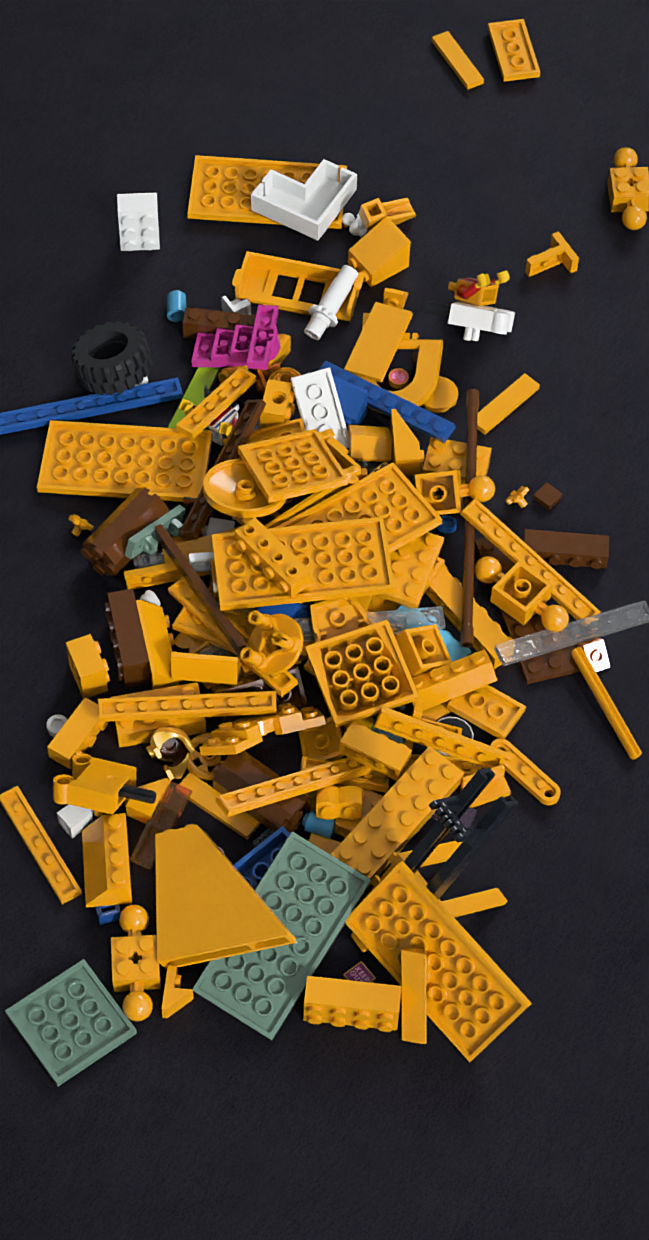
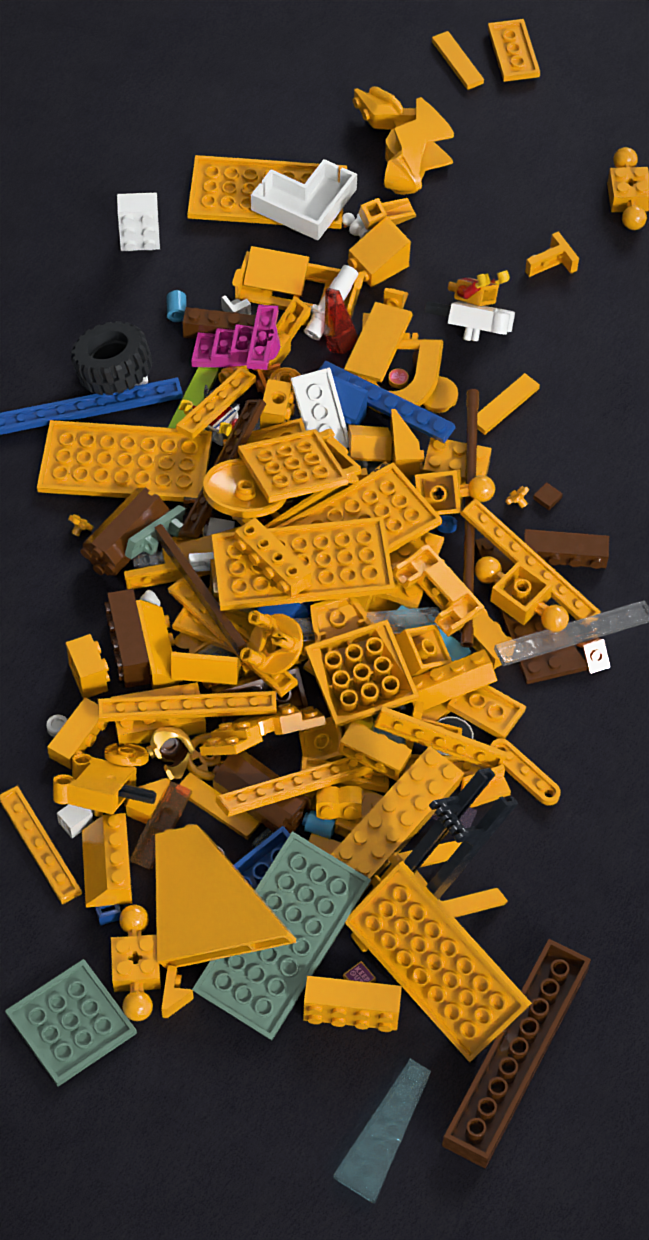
light orange slope [401,948,426,1044] -> none
light orange axle [571,647,642,760] -> none
none -> light orange tile [104,743,149,767]
none -> light orange tile [243,246,309,296]
none -> light orange slope [276,296,311,340]
none -> clear red slope [324,288,358,354]
none -> clear light blue wing [333,1059,431,1203]
none -> light orange piece [353,87,454,195]
none -> light orange bracket [392,544,484,637]
none -> reddish brown brick [442,939,591,1169]

